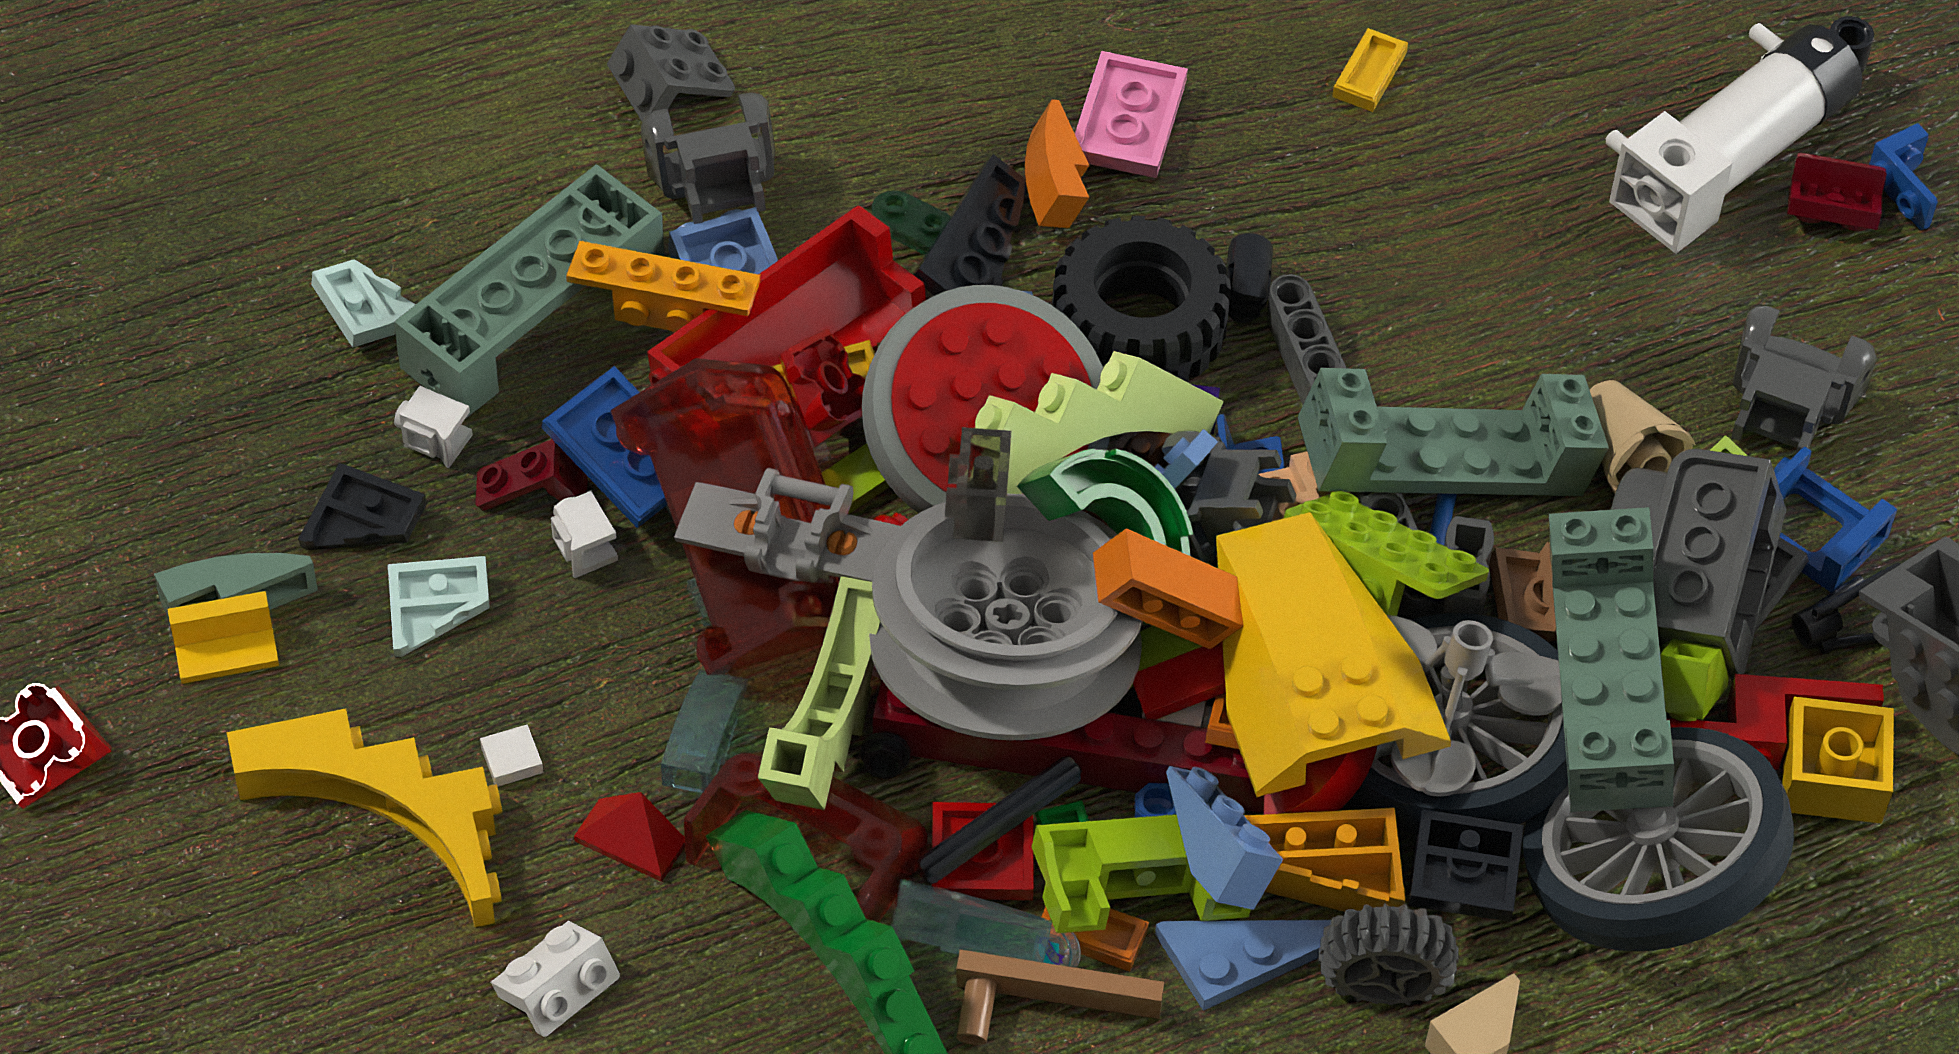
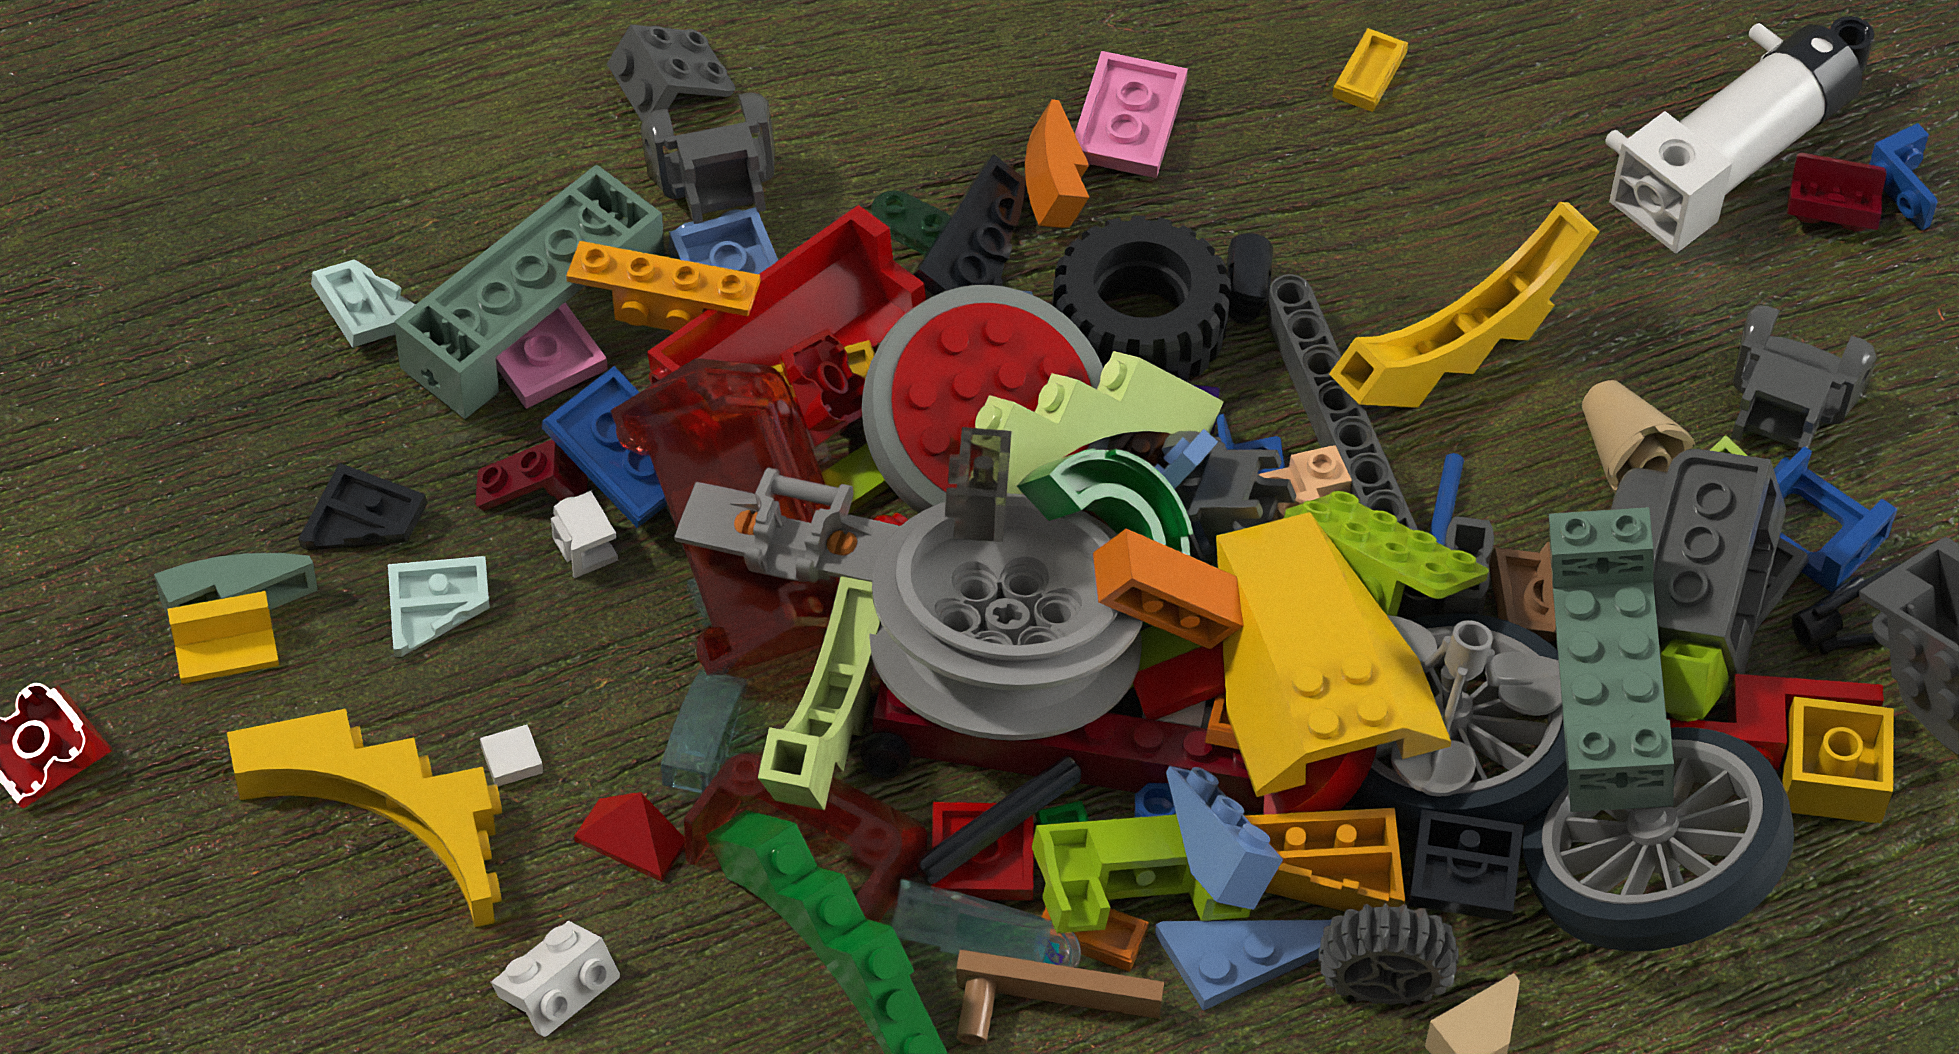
white window [394,386,473,468] -> none
sand green plate [1298,368,1609,496] -> none
none -> bright pink plate [495,303,608,409]
none -> yellow arch [1329,202,1599,408]

